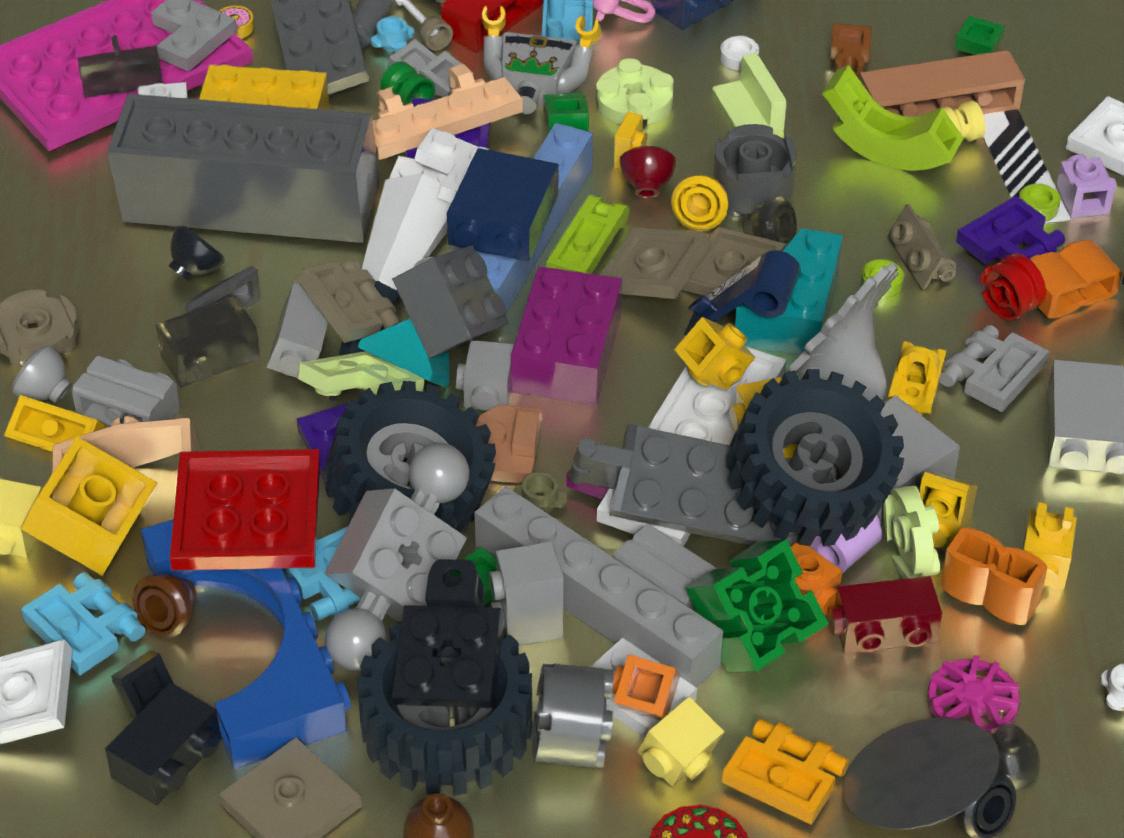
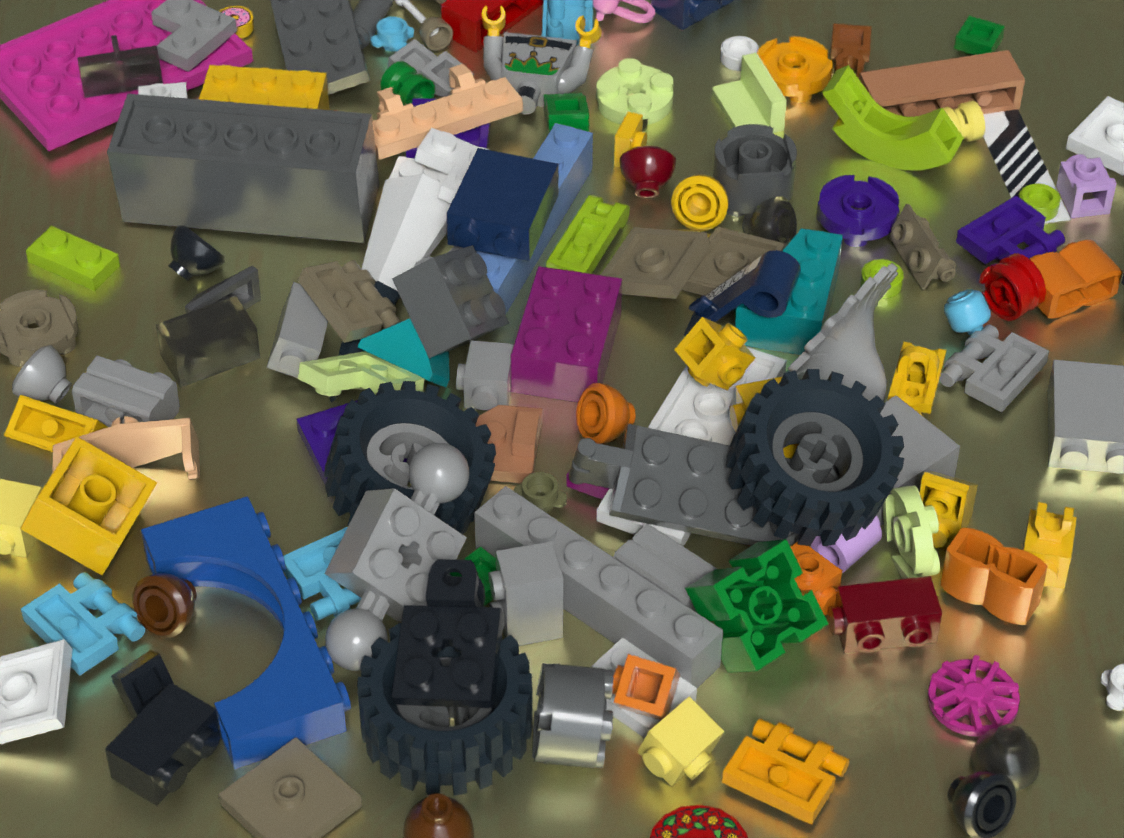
red plate [170,449,320,570] -> none
flat silver sticker [843,718,999,830] -> none
none -> lime plate [26,226,120,291]
none -> orange brick [576,383,636,444]
none -> light orange plate [757,36,833,103]
none -> dark purple plate [816,175,900,247]
none -> medium azure piece [944,289,991,335]

